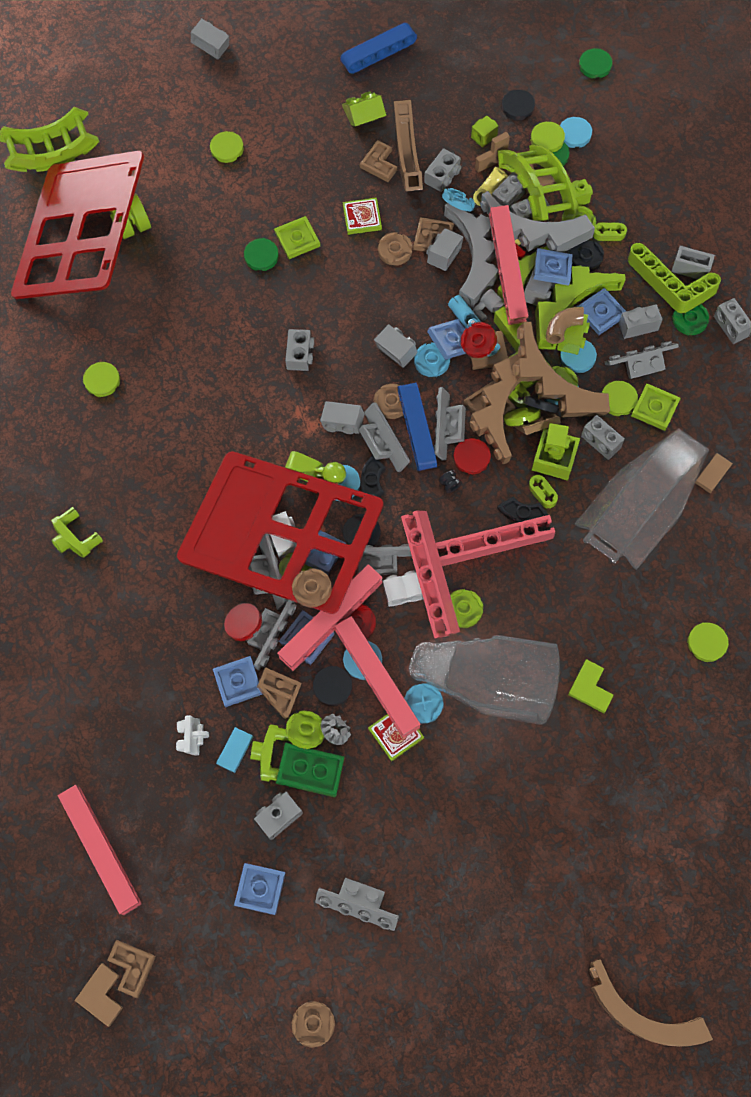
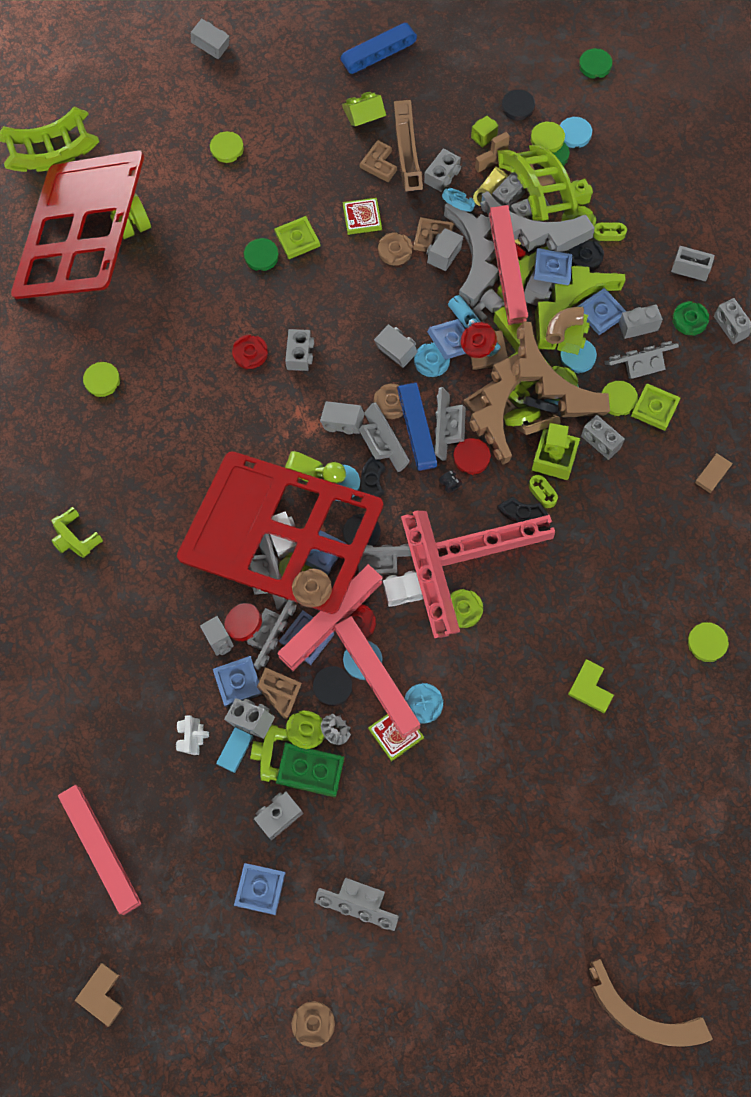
medium nougat tile [107,940,156,998] -> none
clear windscreen [409,635,560,725] -> none
clear windscreen [574,428,709,570] -> none
lime beam [628,243,721,313] -> none
none -> light grey brick [200,616,234,656]
none -> light grey brick [224,698,275,739]
none -> red tile [232,335,268,369]

